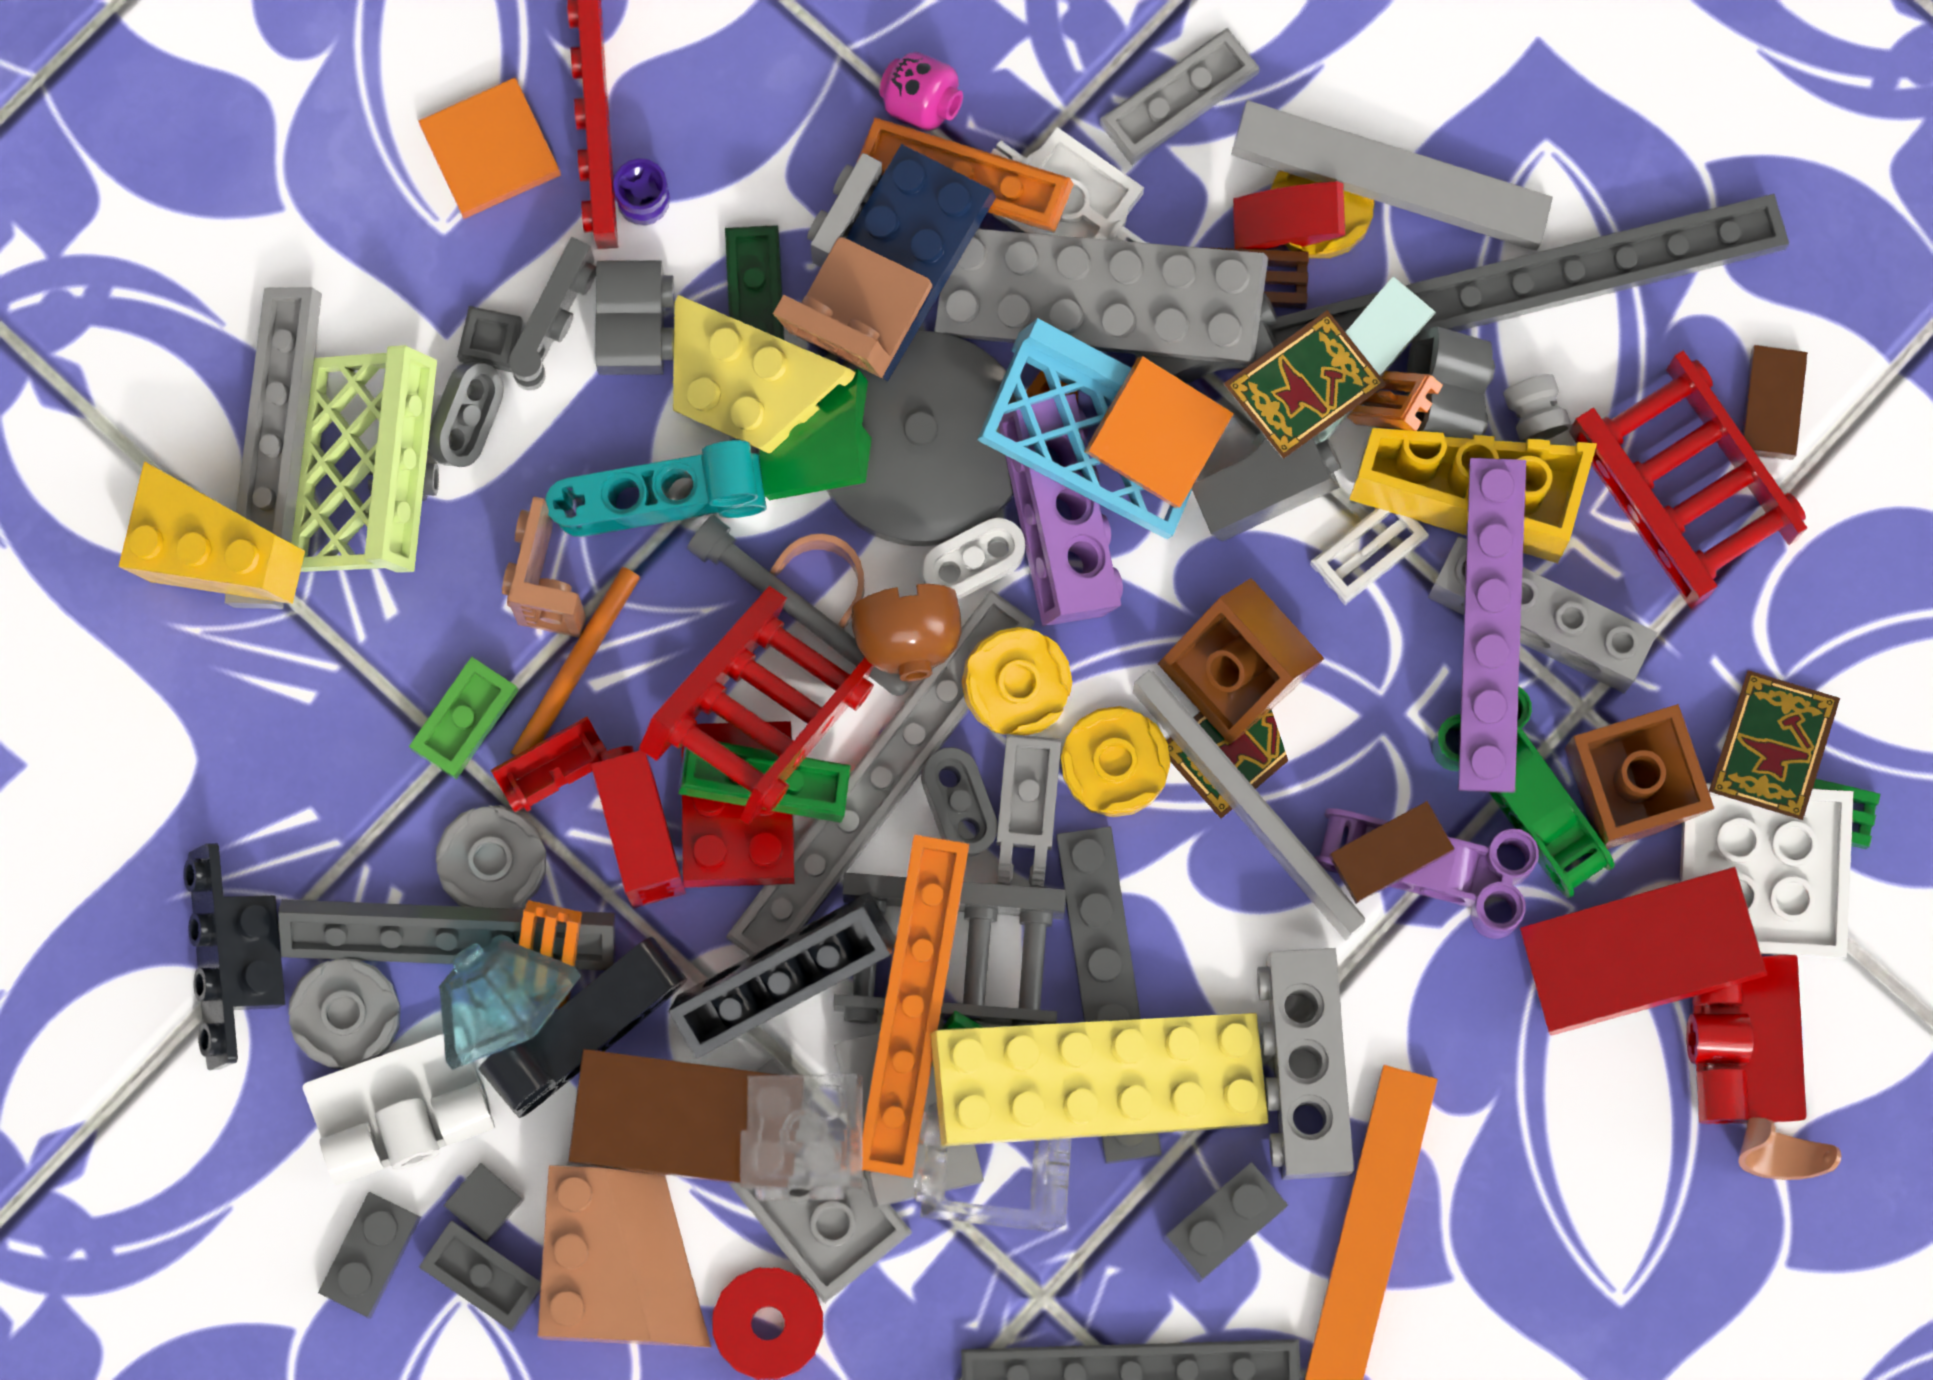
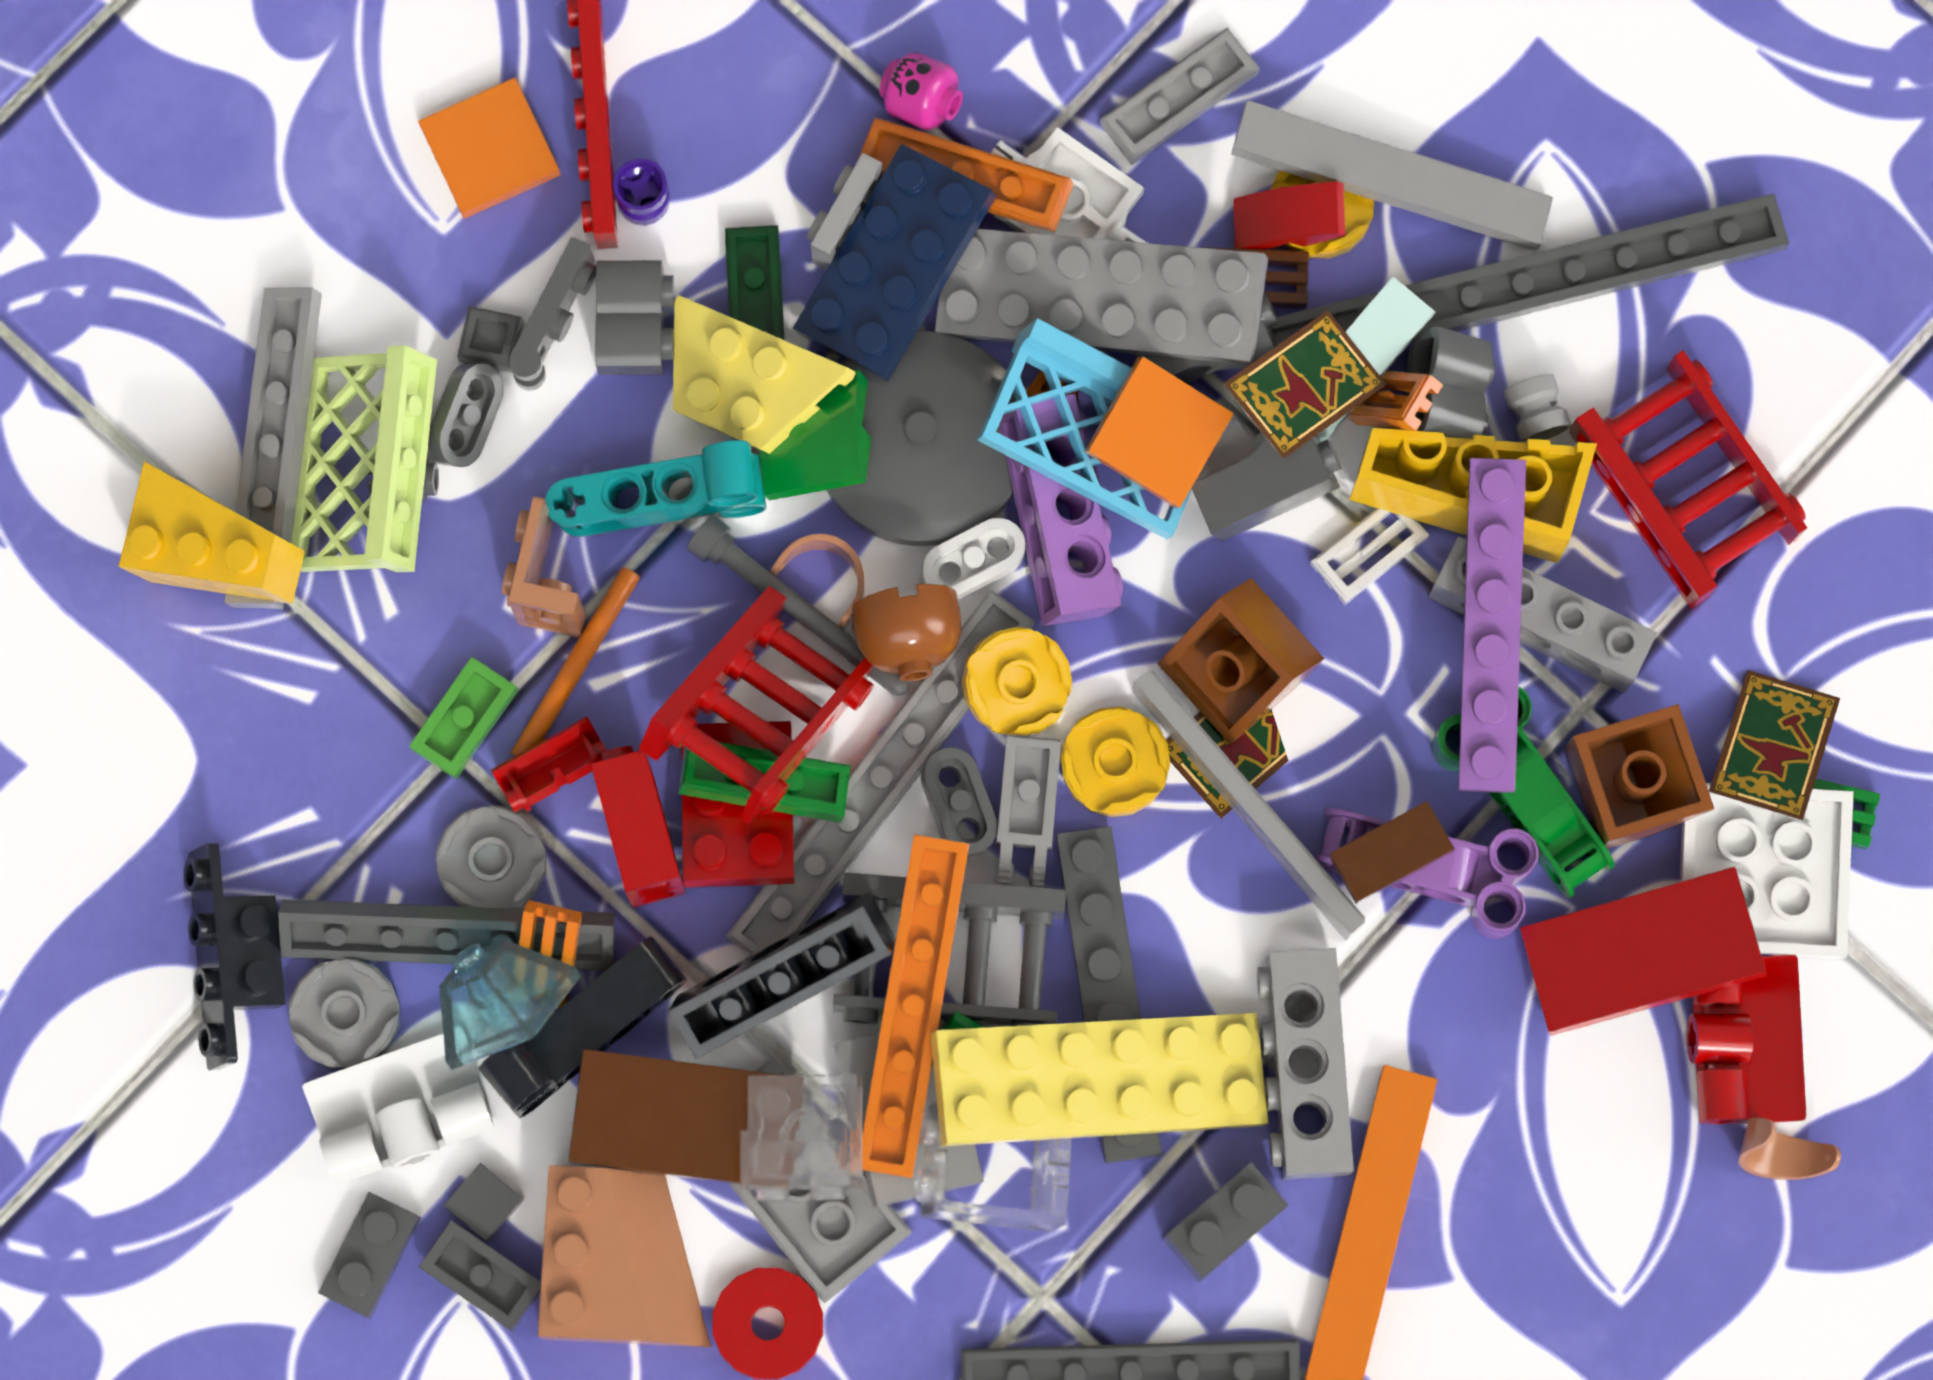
nougat bracket [773,237,932,378] -> none
reddish brown tile [1742,345,1808,460] -> none

